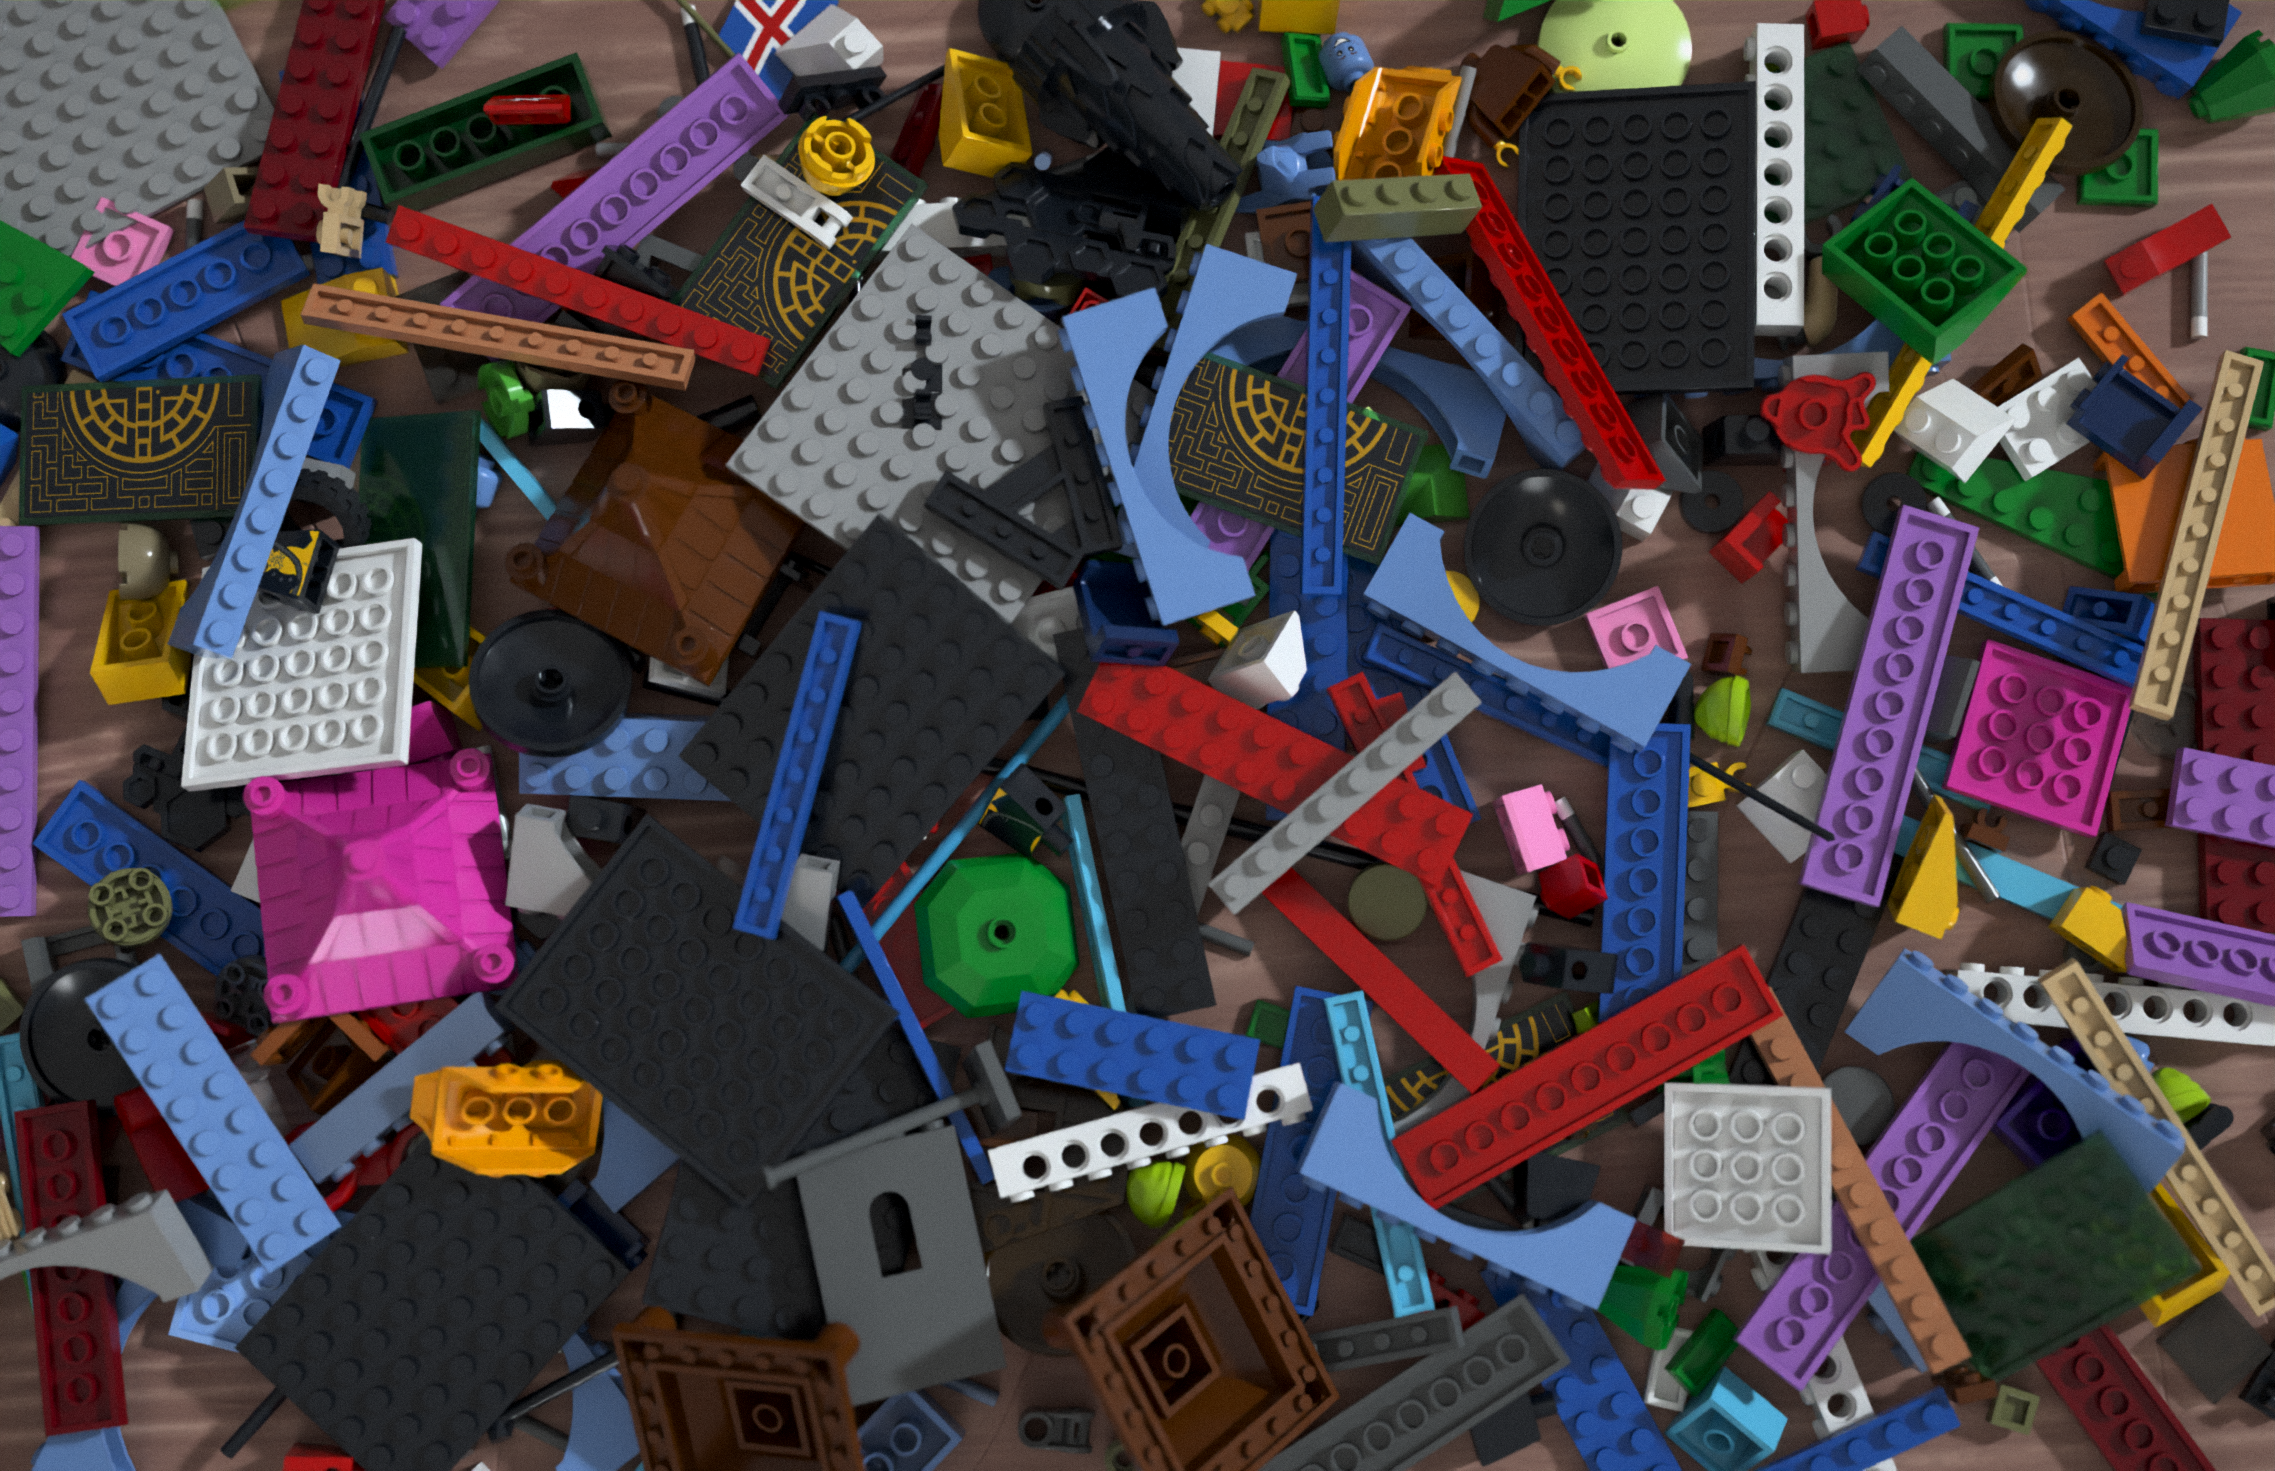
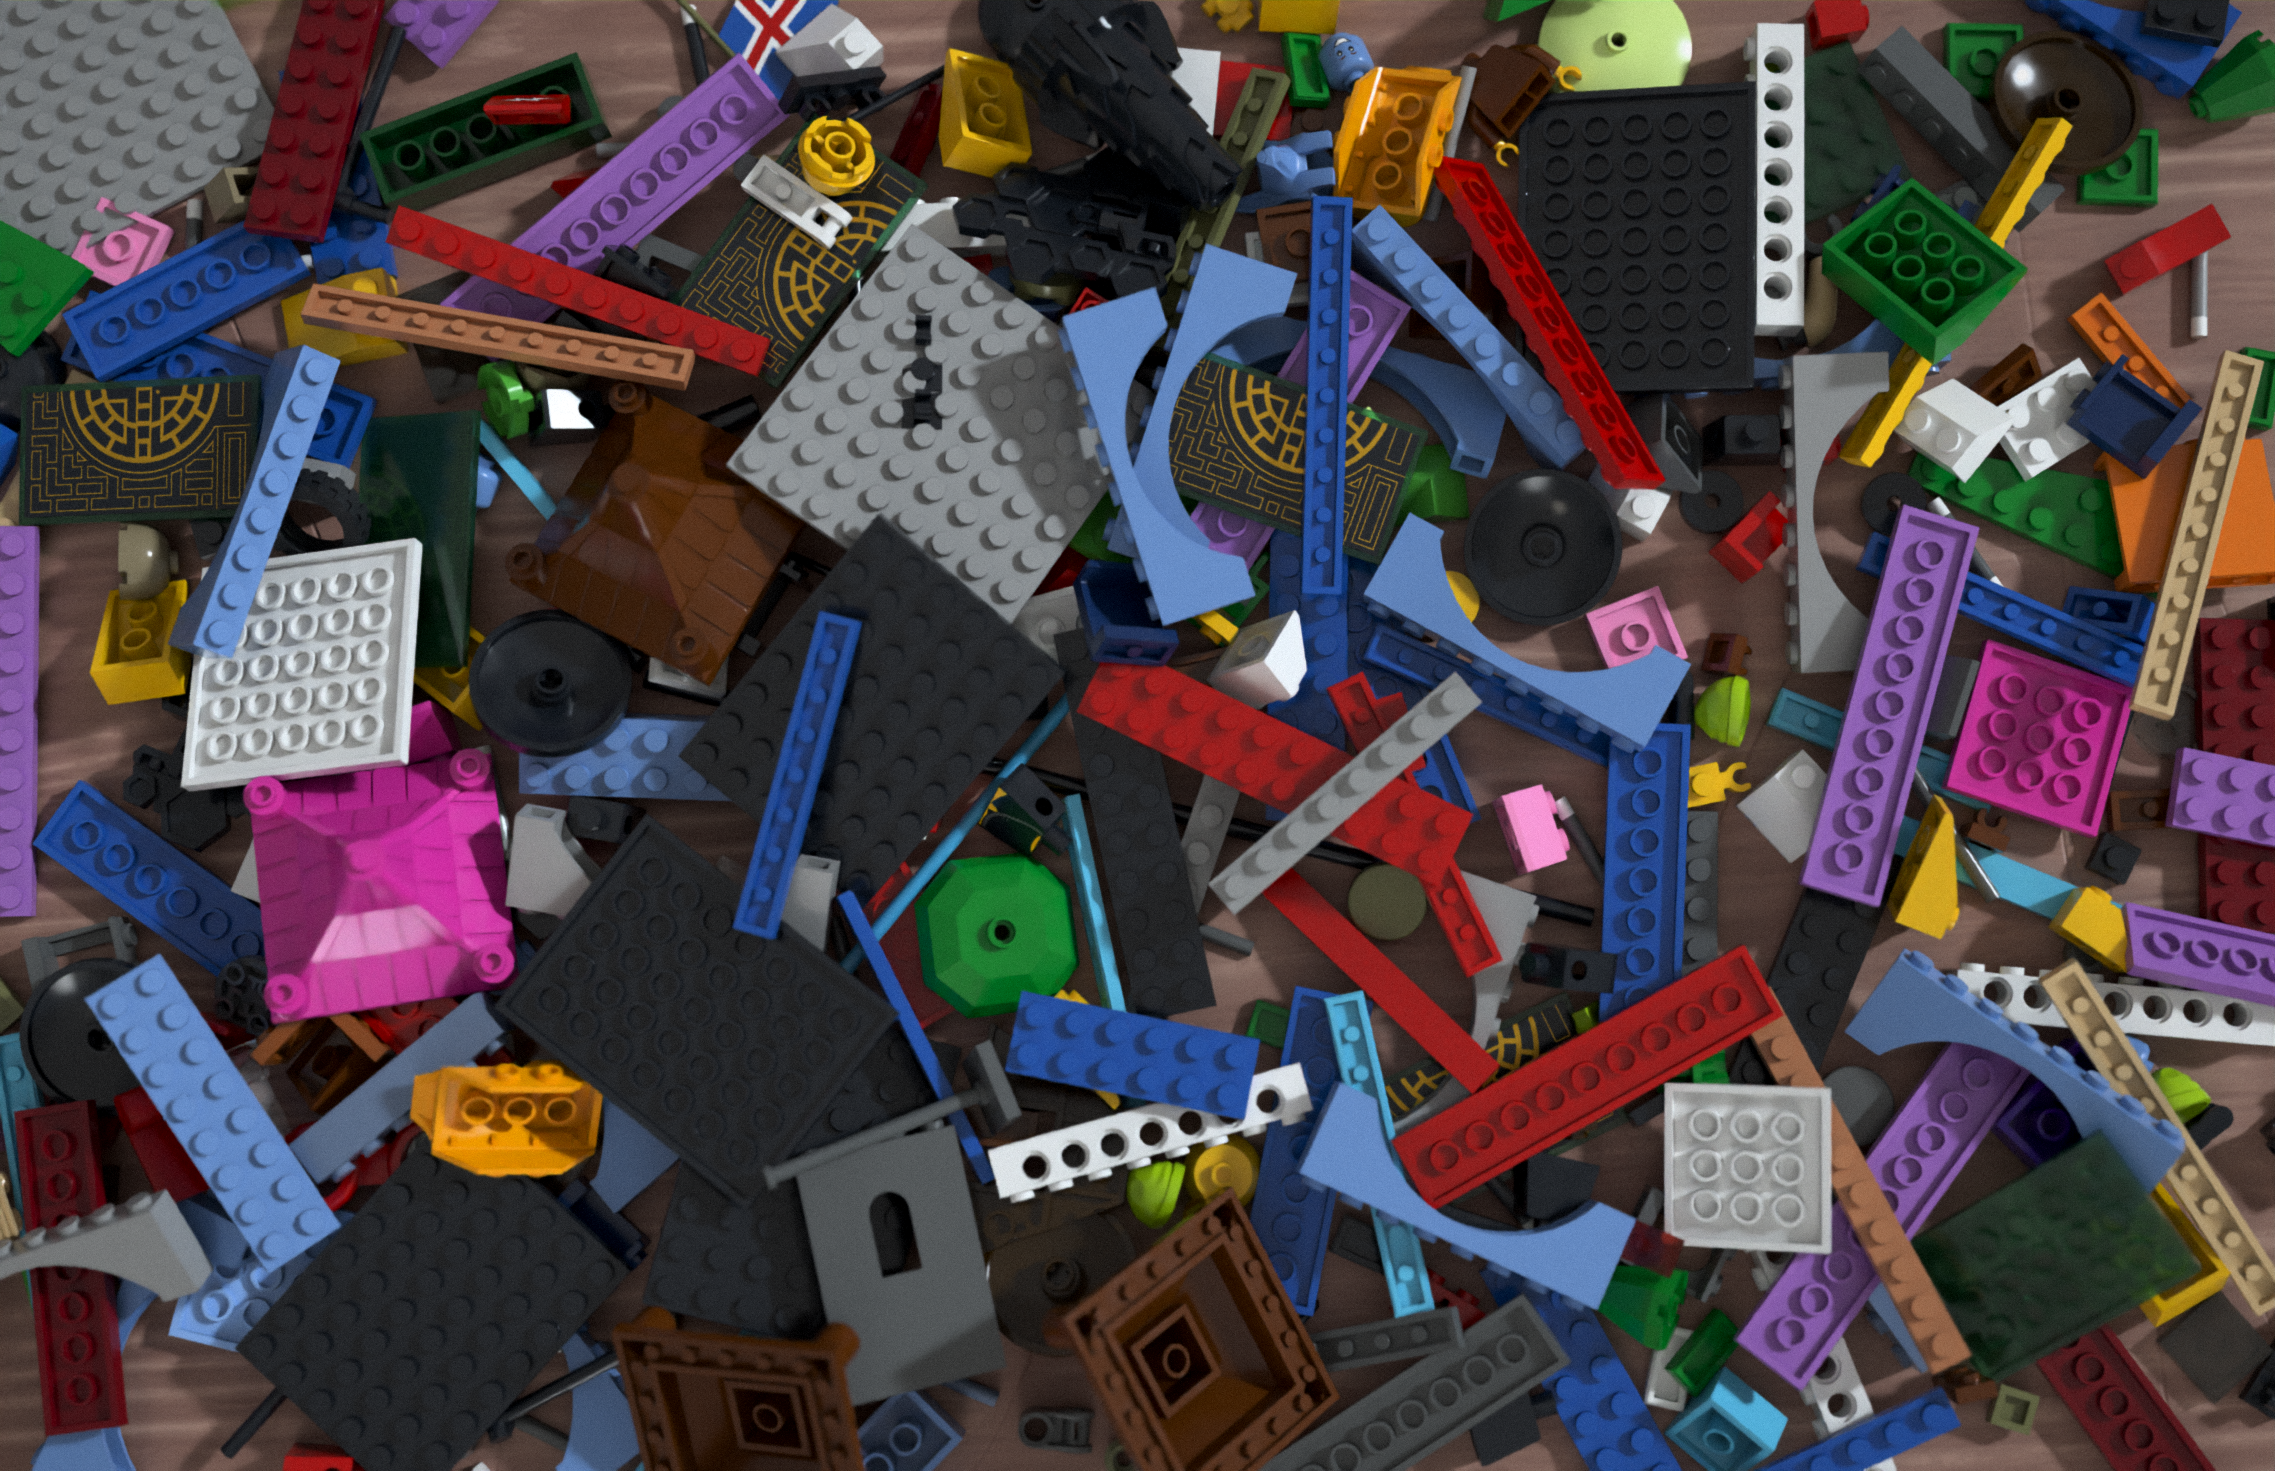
olive tile [87,868,173,948] -> none
black torso [257,529,340,614] -> none
tan plate [316,183,367,259] -> none
black plate [924,395,1123,591] -> none
sand blue bar [1034,148,1054,170] -> none
olive brick [1313,173,1482,242] -> none
red brick [1538,853,1608,919] -> none
black axle [1689,752,1835,842] -> none
red tile [1759,372,1876,472] -> none

